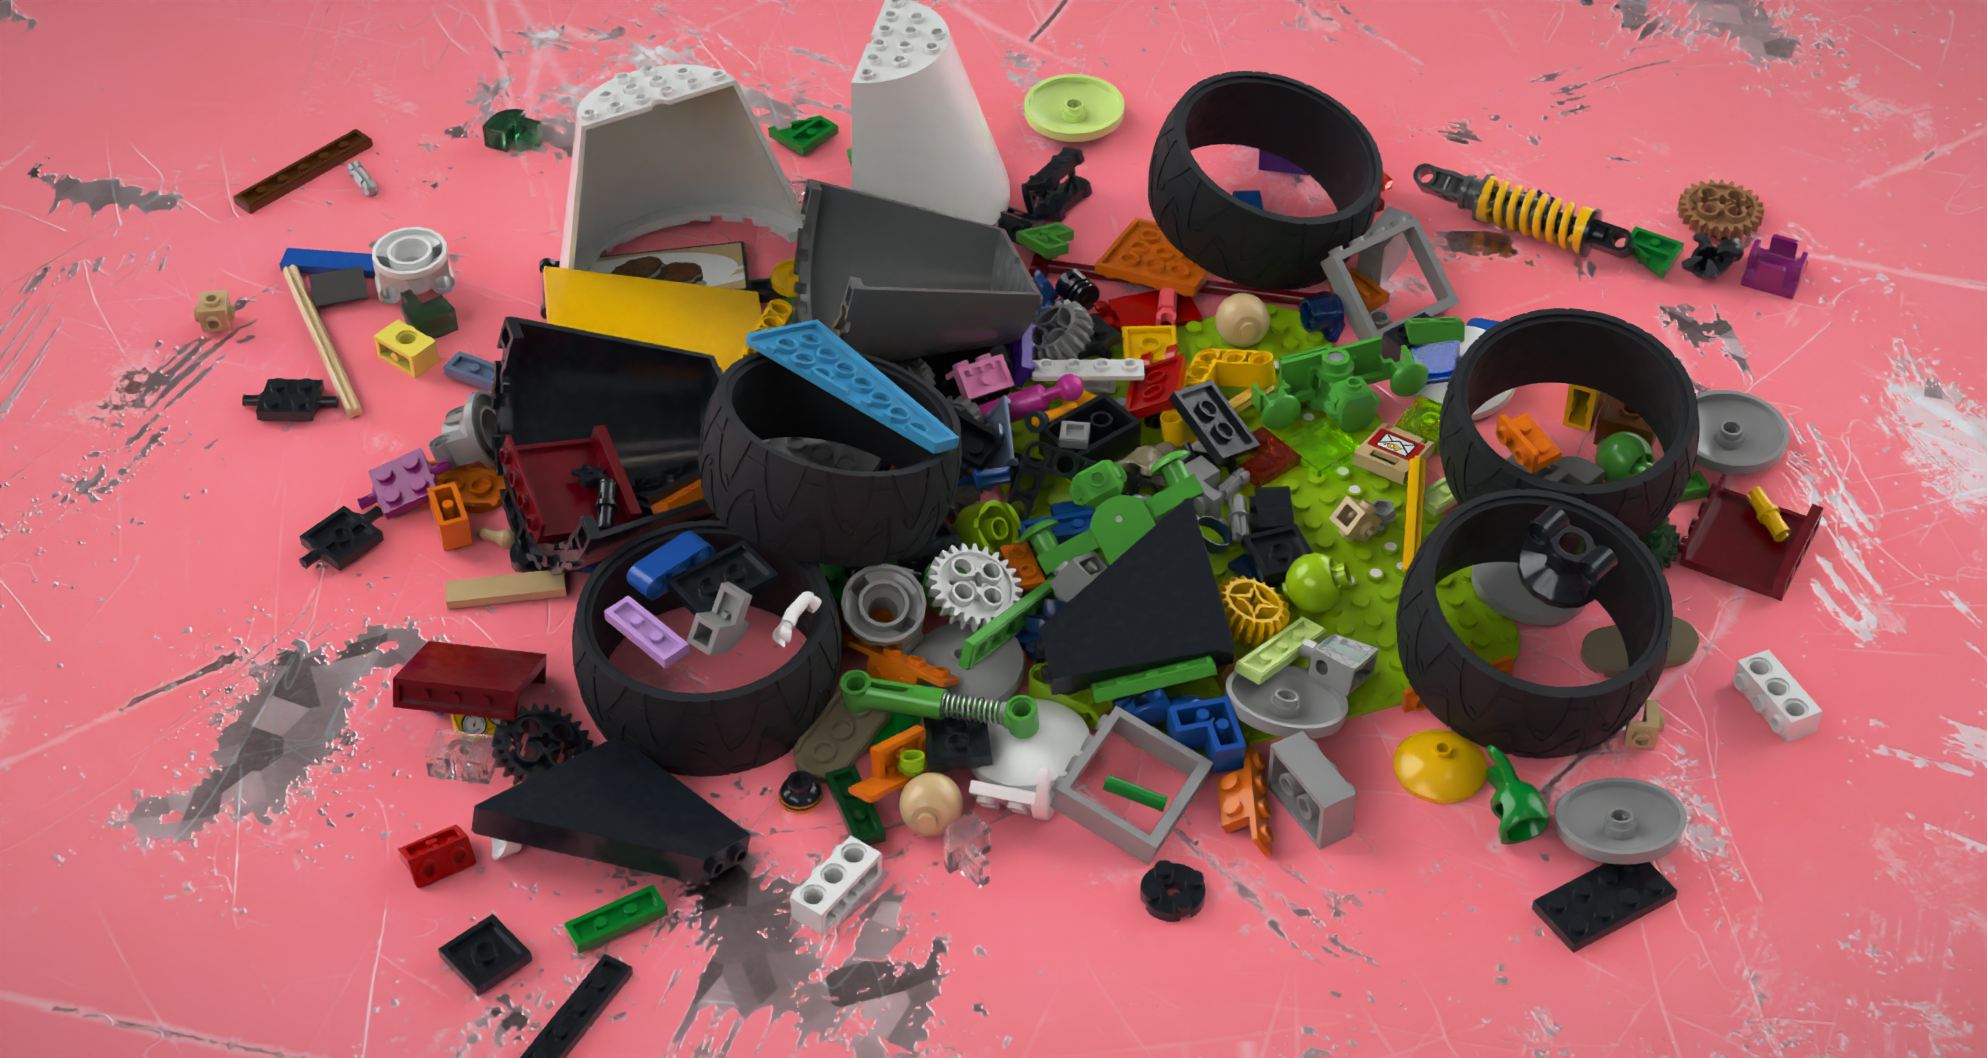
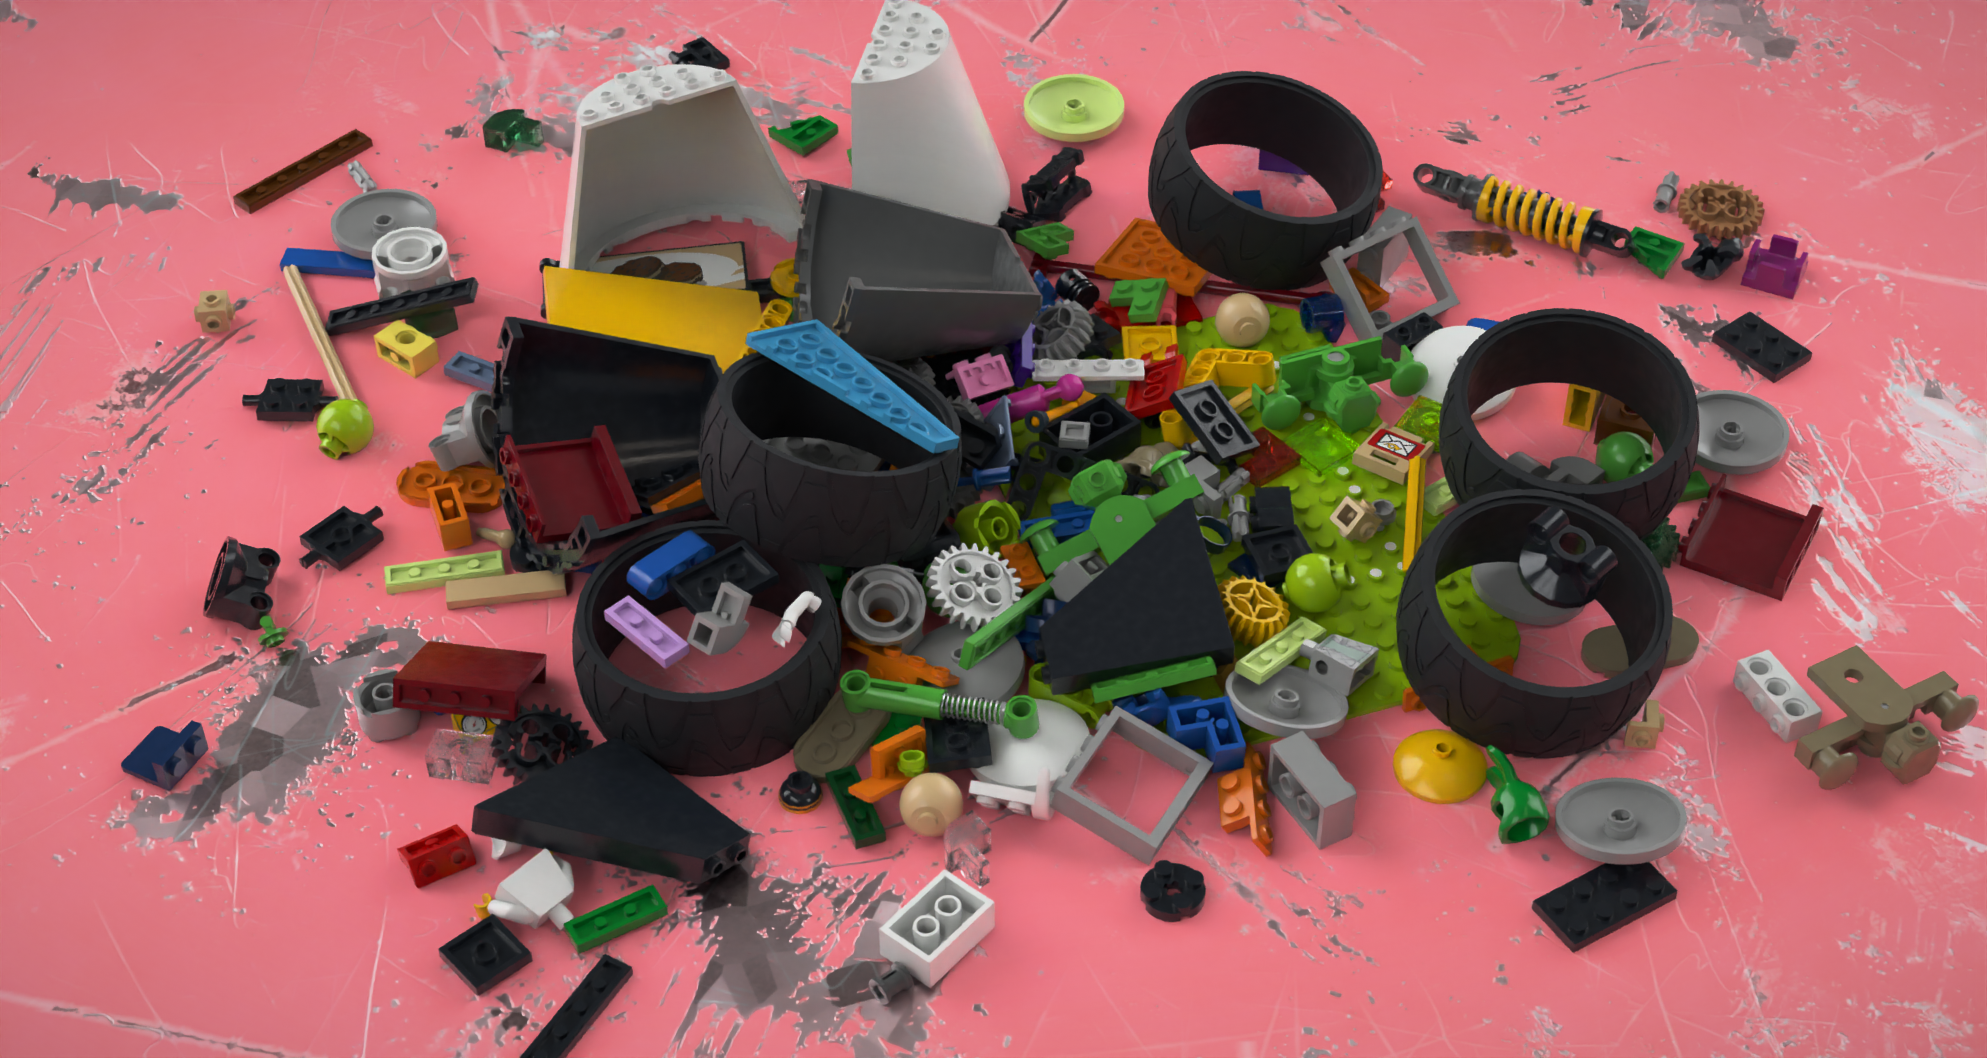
dark grey brick [308,266,368,307] -> none
magenta plate [357,448,452,520] -> none
black plate [570,463,607,488] -> none
black pin [594,478,618,531] -> none
white brick [790,836,883,936] -> none
green piece [1103,774,1168,812] -> none
bright green slope [1404,316,1465,345] -> none
clear blue piece [1410,340,1460,385] -> none
orange bracket [1495,412,1562,474] -> none
yellow pin [1746,486,1791,542] -> none
none -> dark blue bracket [121,720,209,791]
none -> black piece [203,536,281,630]
none -> bright green plate [258,616,288,648]
none -> lime brick [317,399,374,459]
none -> black tile [325,277,479,336]
none -> light grey dish [331,189,438,260]
none -> light grey brick [353,669,421,742]
none -> yellowish green tile [384,550,505,594]
none -> white torso [473,848,576,931]
none -> black plate [669,37,730,70]
none -> dark grey bush [869,962,914,1005]
none -> white brick [879,869,995,988]
none -> bright green plate [1109,278,1169,323]
none -> light grey axle [1653,171,1680,213]
none -> black plate [1712,311,1813,383]
none -> dark tan piece [1794,645,1979,790]

